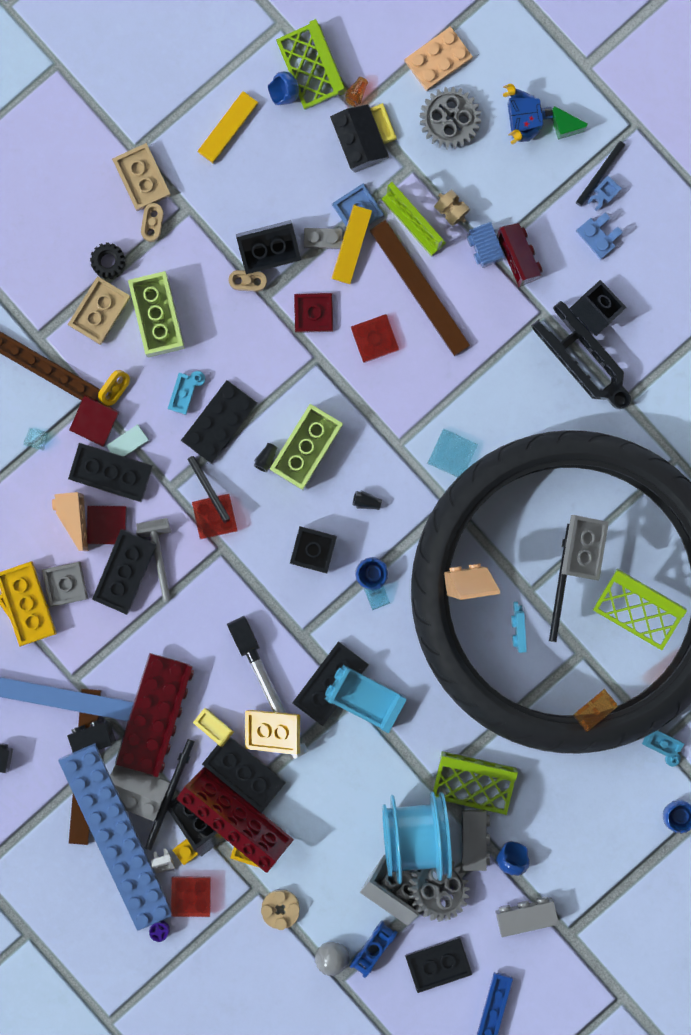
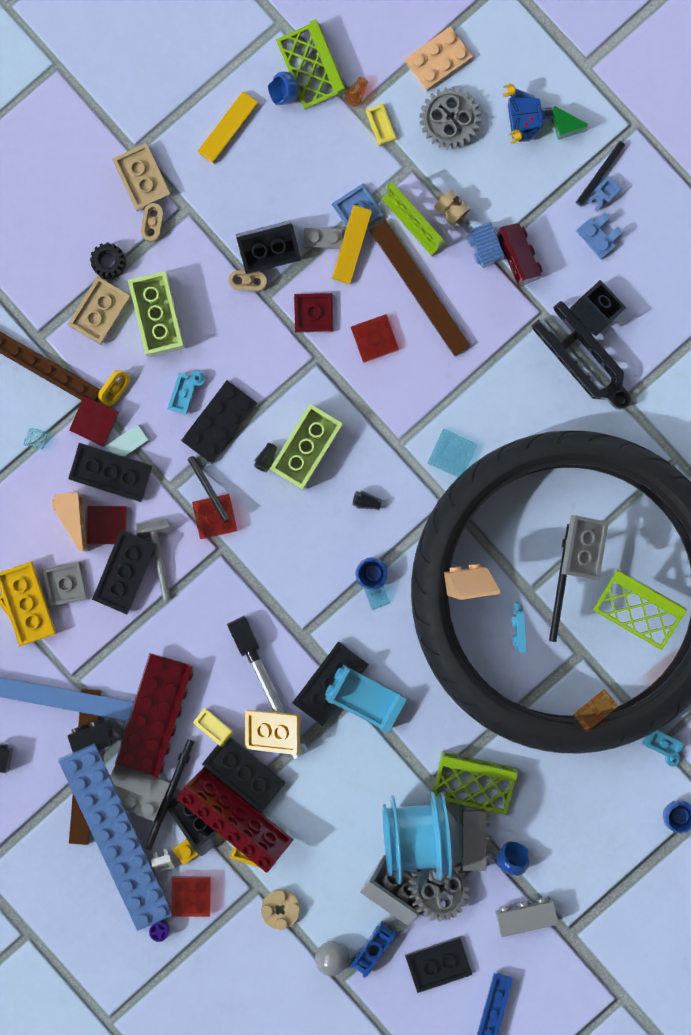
black brick [290,526,337,574] -> none
black slope [330,104,390,173] -> none

